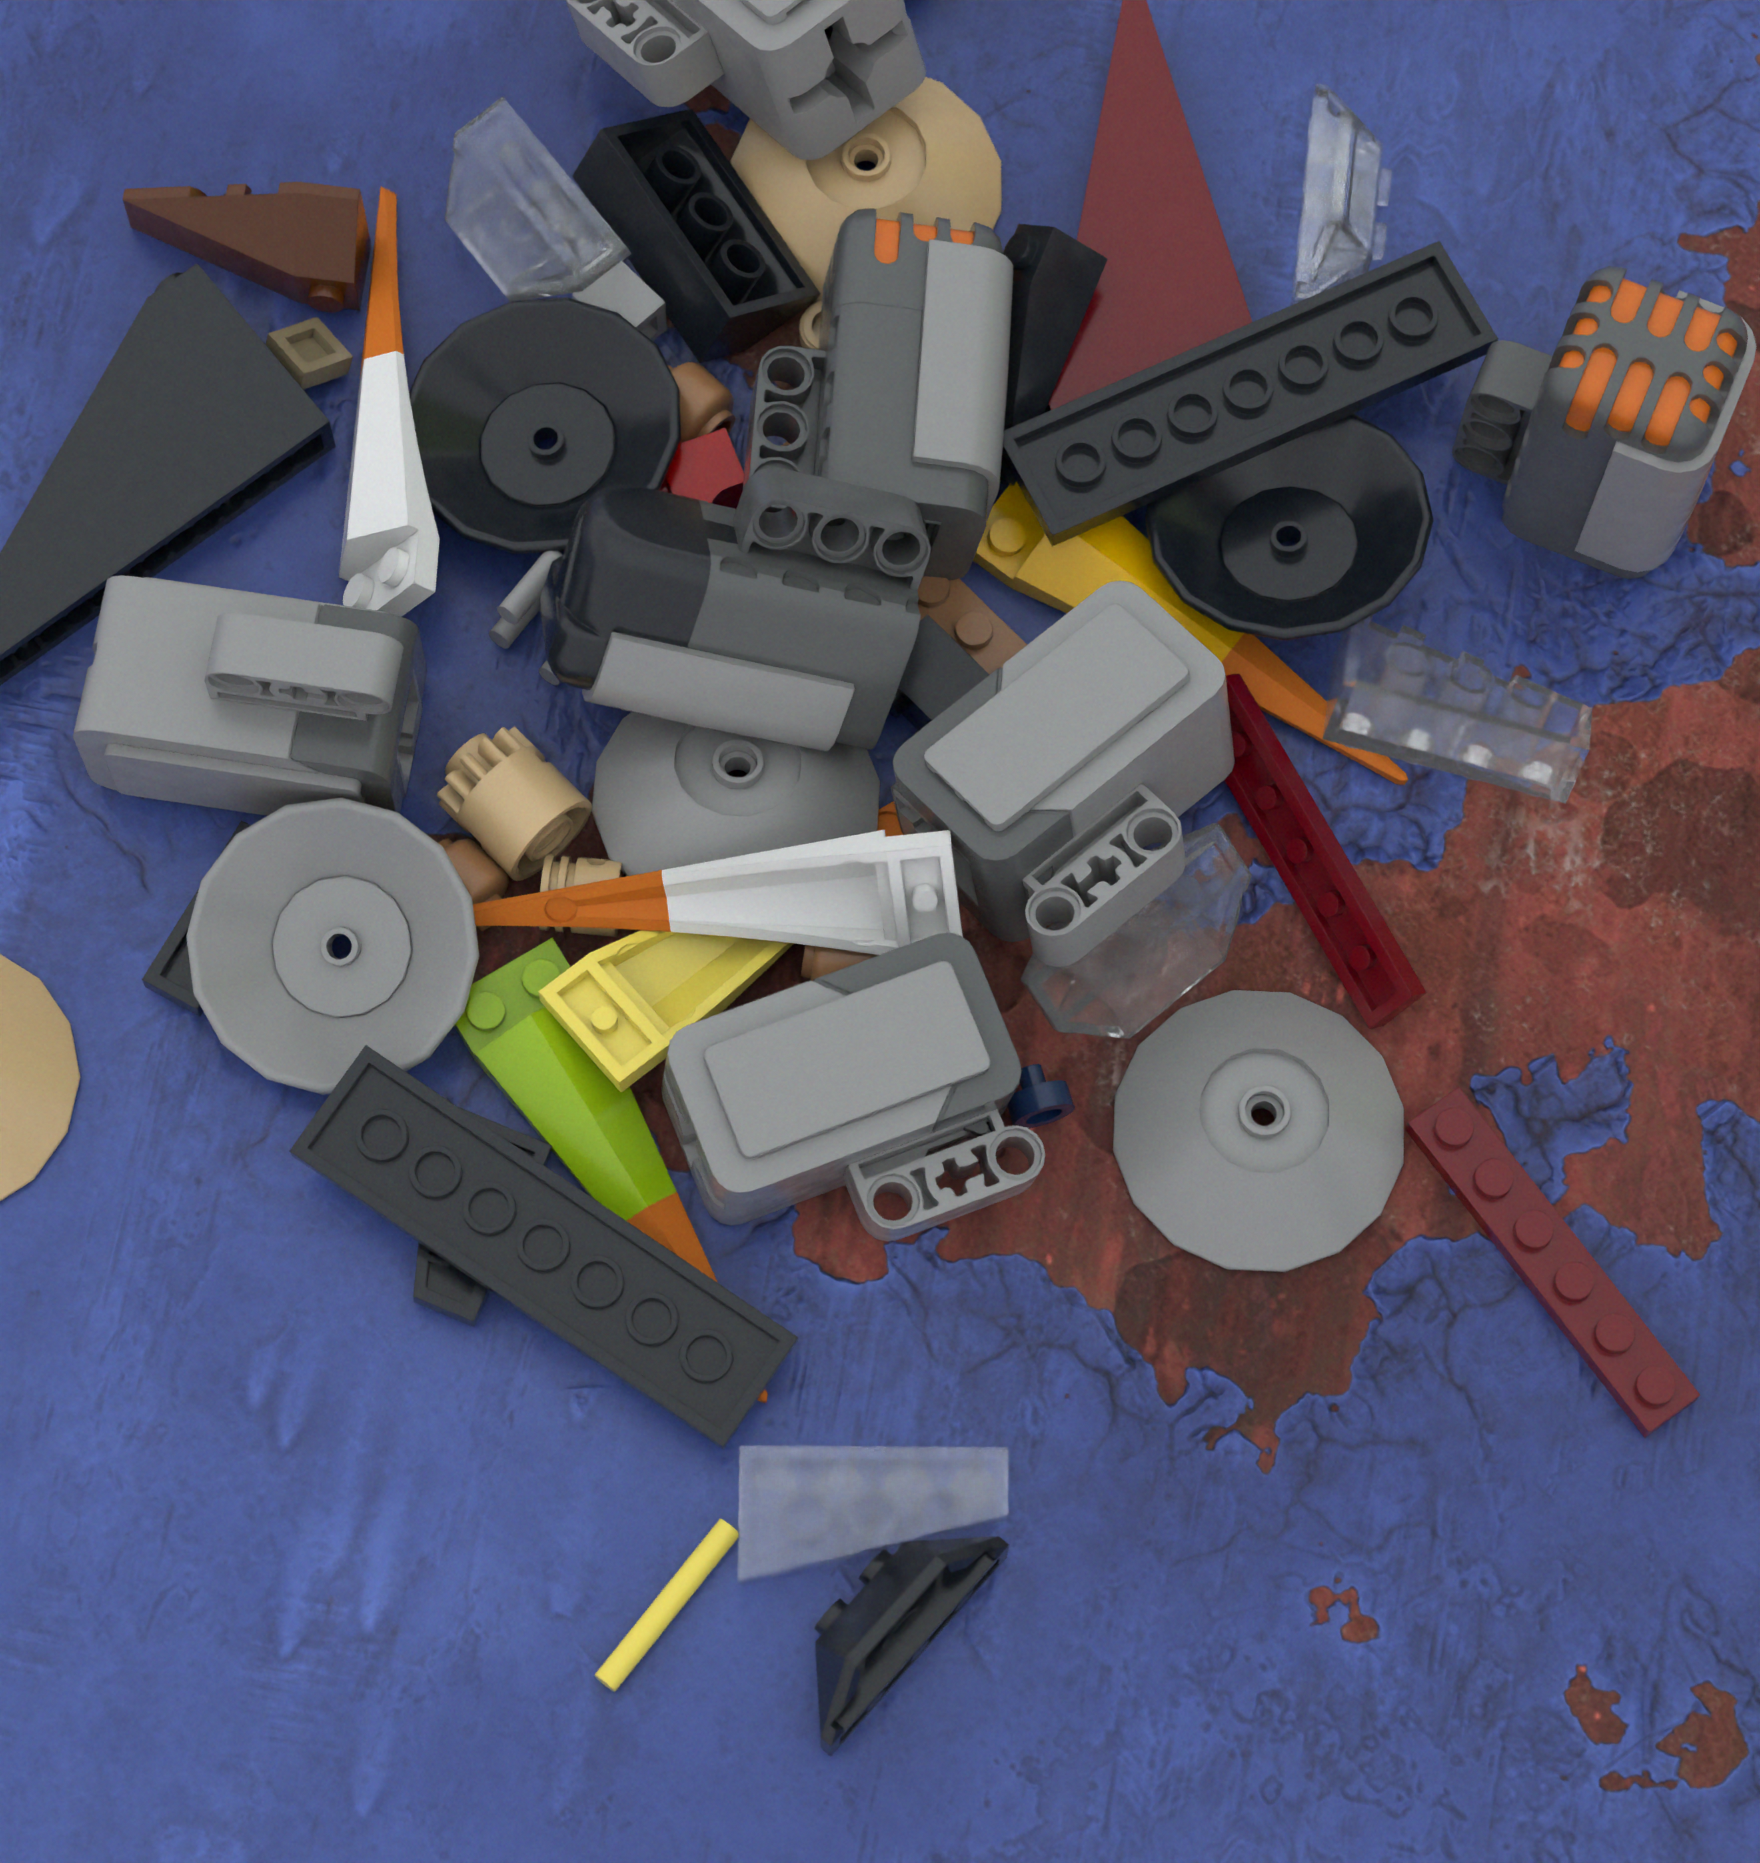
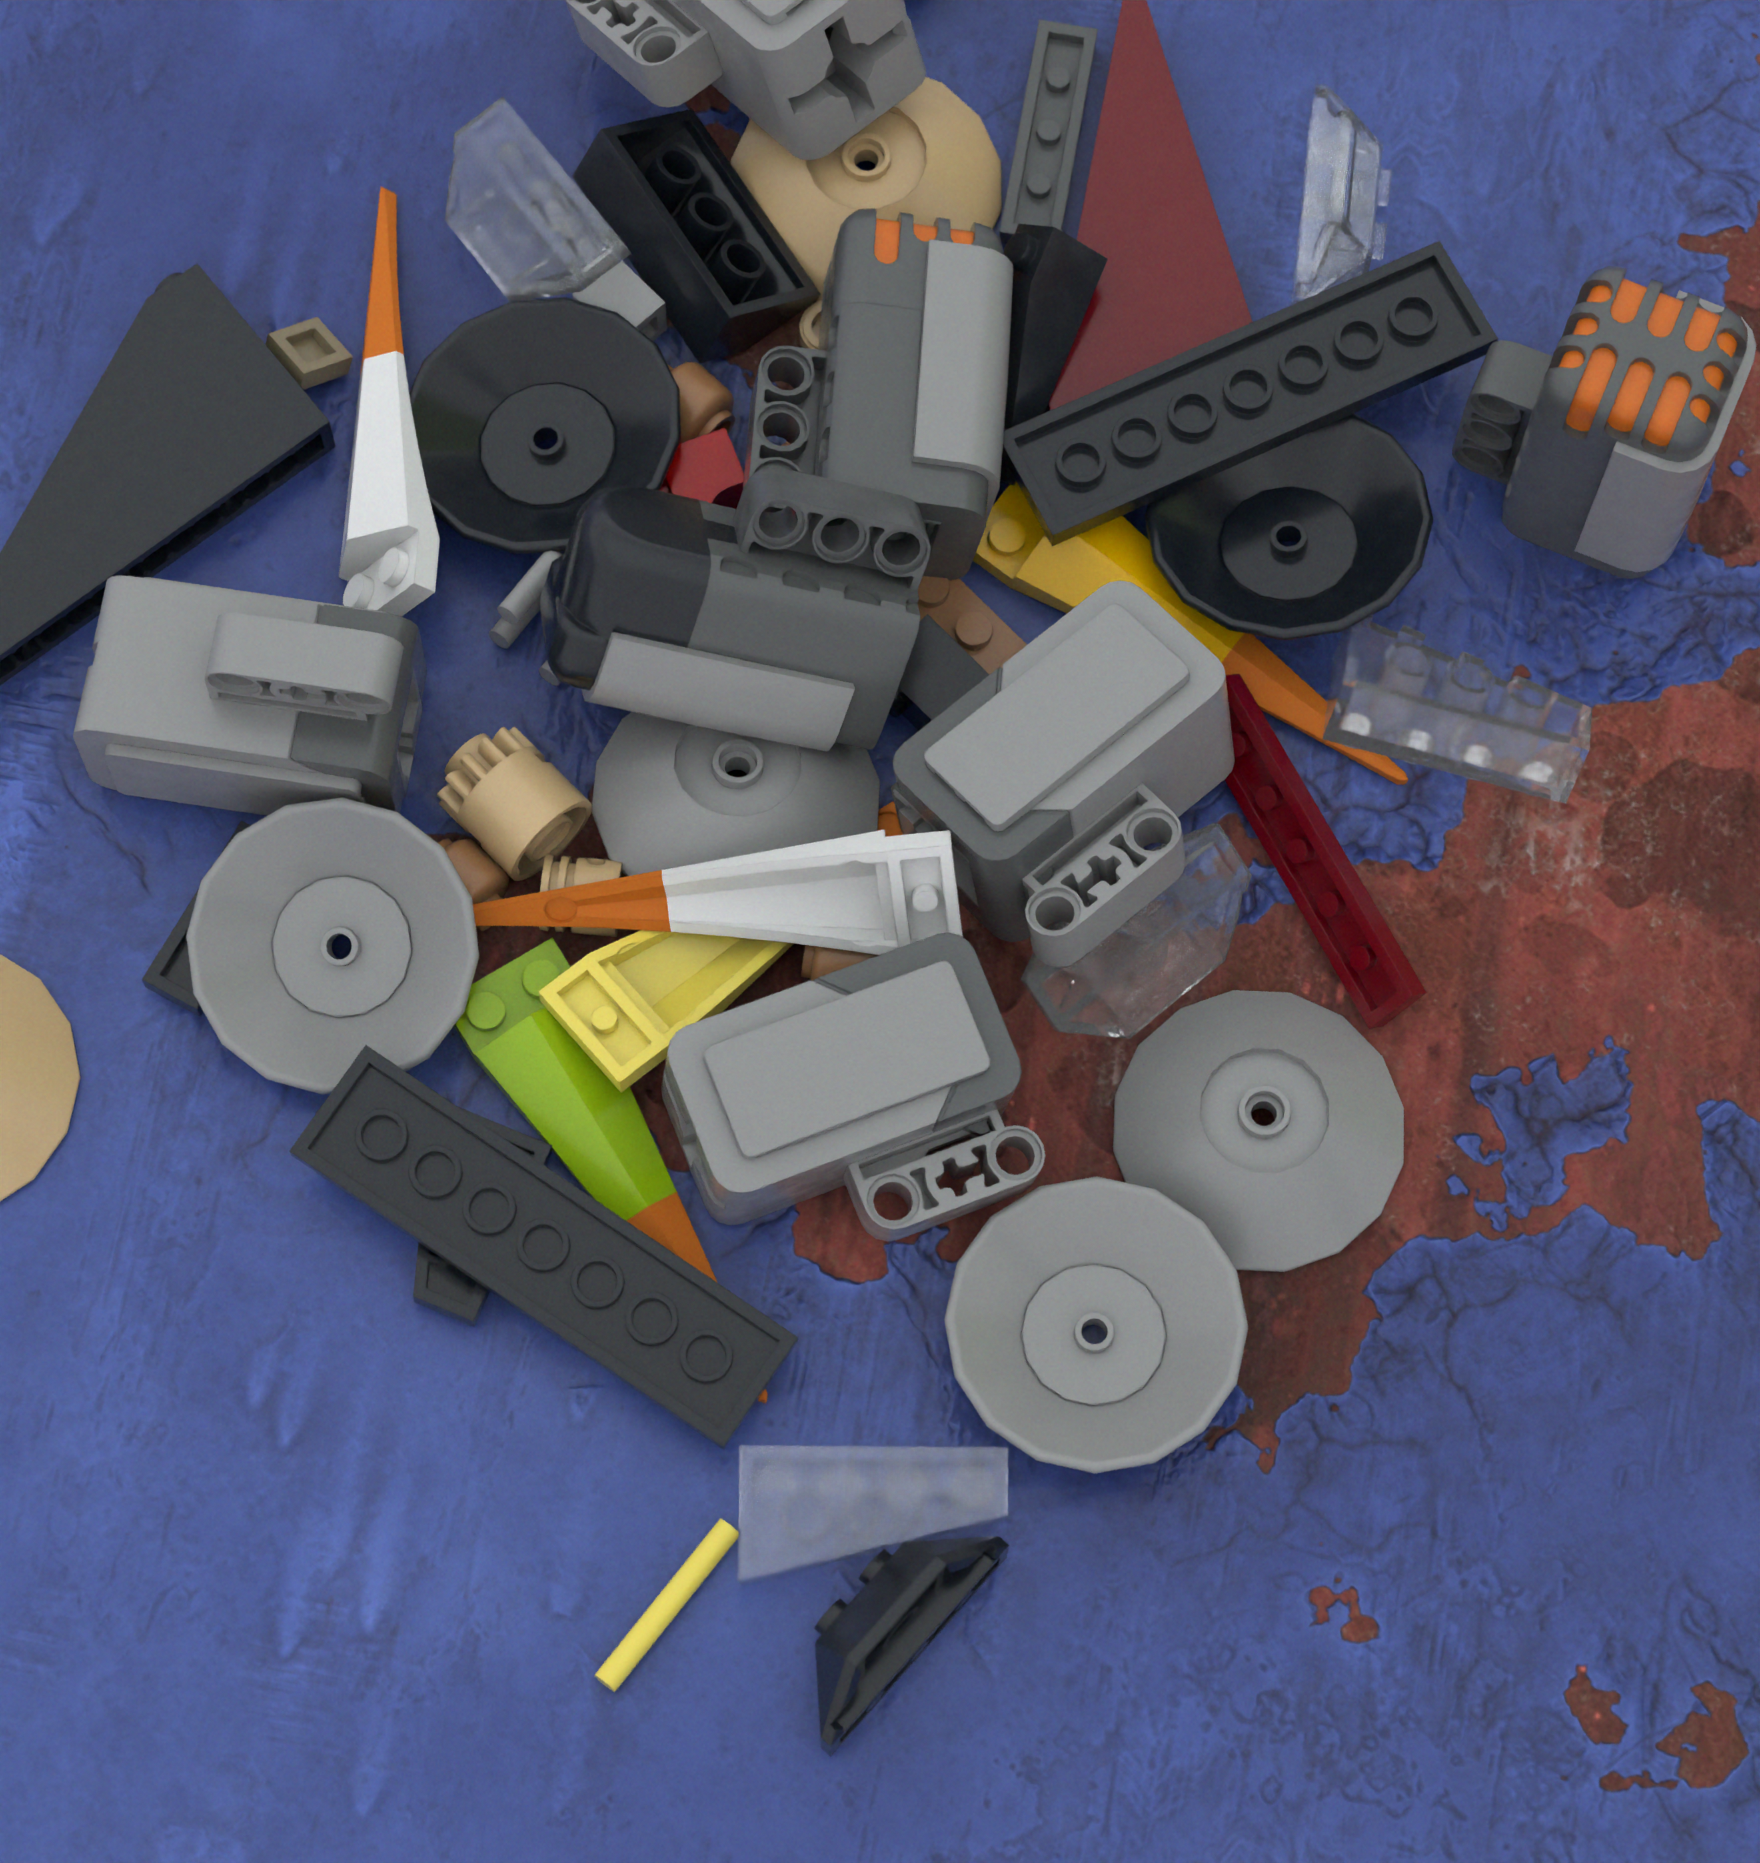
reddish brown wedge [122,182,372,313] -> none
dark blue tile [1007,1064,1075,1129] -> none
dark red plate [1405,1087,1700,1438] -> none
none -> light grey dish [944,1176,1248,1474]
none -> dark grey plate [999,20,1098,244]

